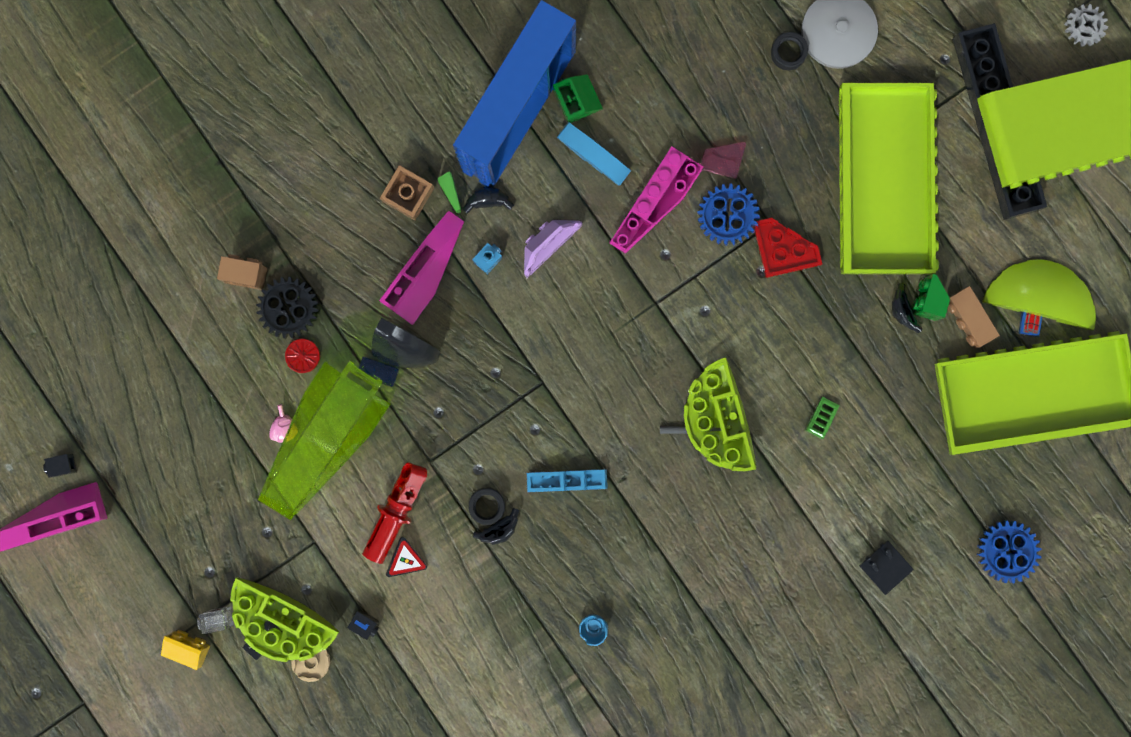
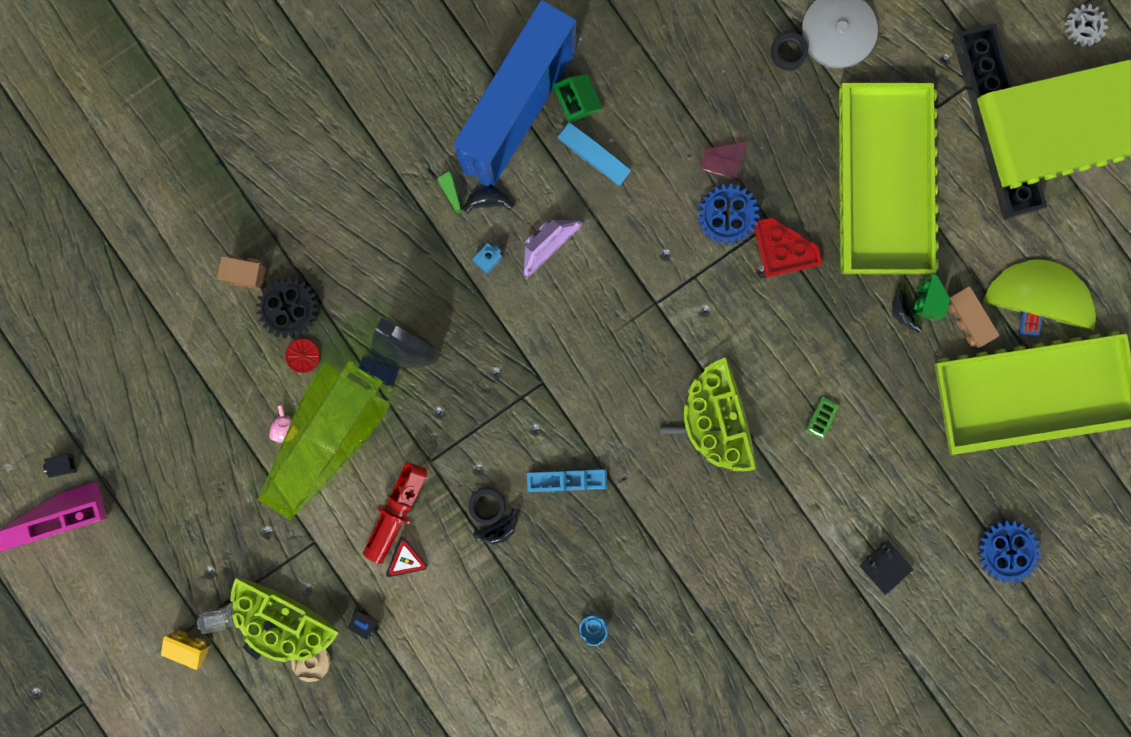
dark pink wedge [379,211,464,325] -> none
medium nougat brick [380,165,434,221] -> none
dark pink wedge [609,146,704,254] -> none

